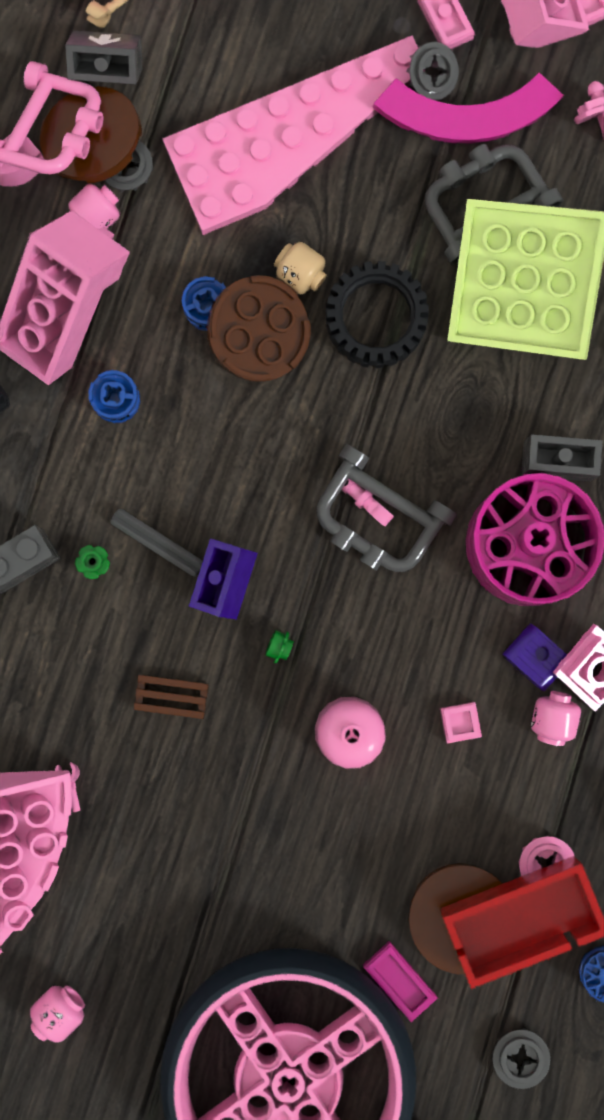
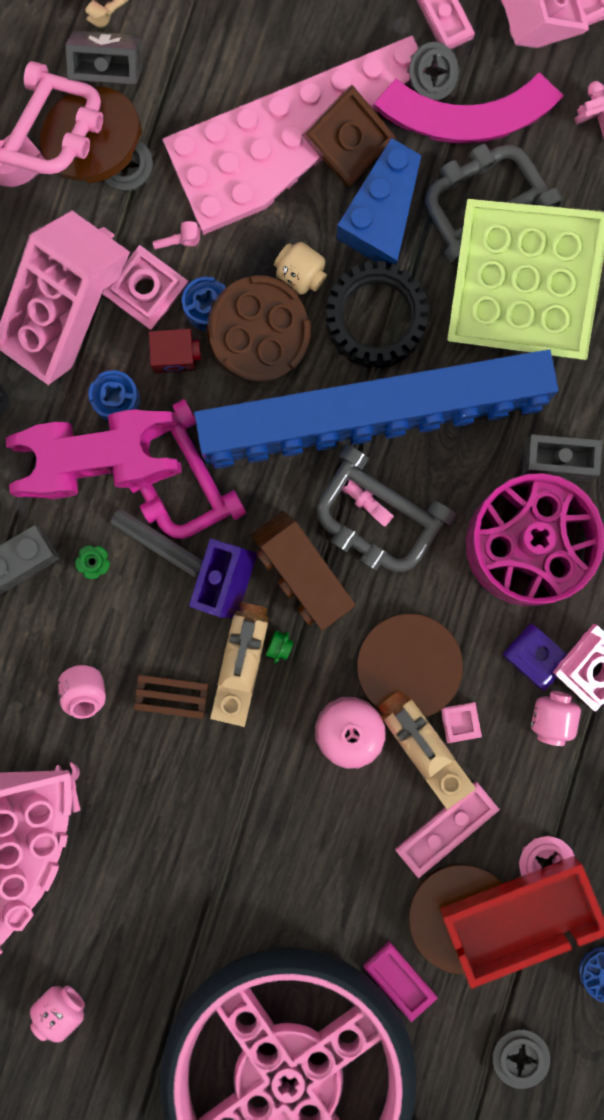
bright pink head [68,184,120,229] -> none
none -> dark pink piece [6,409,182,500]
none -> bright pink head [57,665,106,719]
none -> bright pink piece [102,245,189,331]
none -> dark pink bar [130,399,247,539]
none -> dark red brick [149,329,201,374]
none -> bright pink hand [153,221,200,250]
none -> blue brick [194,349,559,469]
none -> tan plate [210,602,269,727]
none -> reddish brown wedge [250,511,356,631]
none -> reddish brown tile [302,85,397,187]
none -> blue wedge [336,138,421,266]
none -> reddish brown tile [357,614,463,717]
none -> tan plate [378,690,476,810]
none -> bright pink tile [395,781,500,879]

